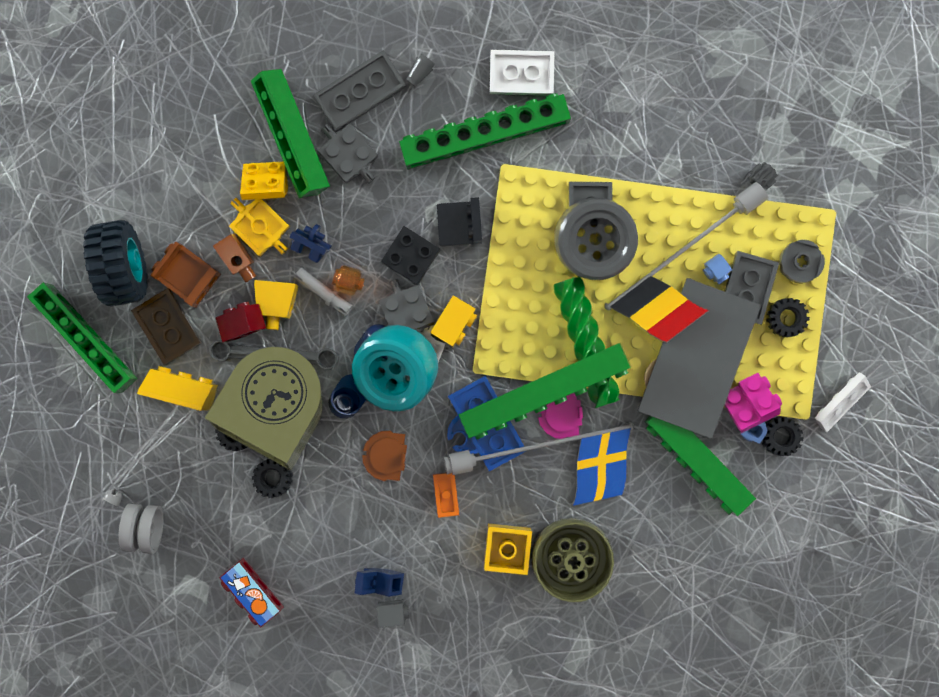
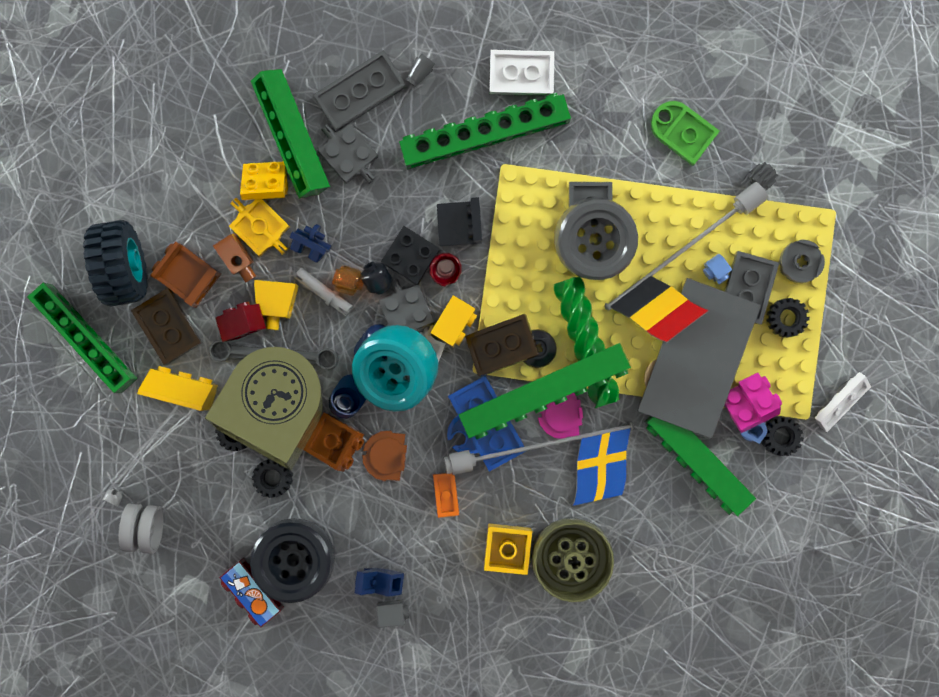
none -> black wheel [250,518,335,603]
none -> dark orange plate [304,412,364,472]
none -> black head [360,262,392,295]
none -> dark red hair [429,253,462,287]
none -> dark brown plate [465,314,540,377]
none -> black piece [523,329,557,368]
none -> bright green tile [651,101,720,166]

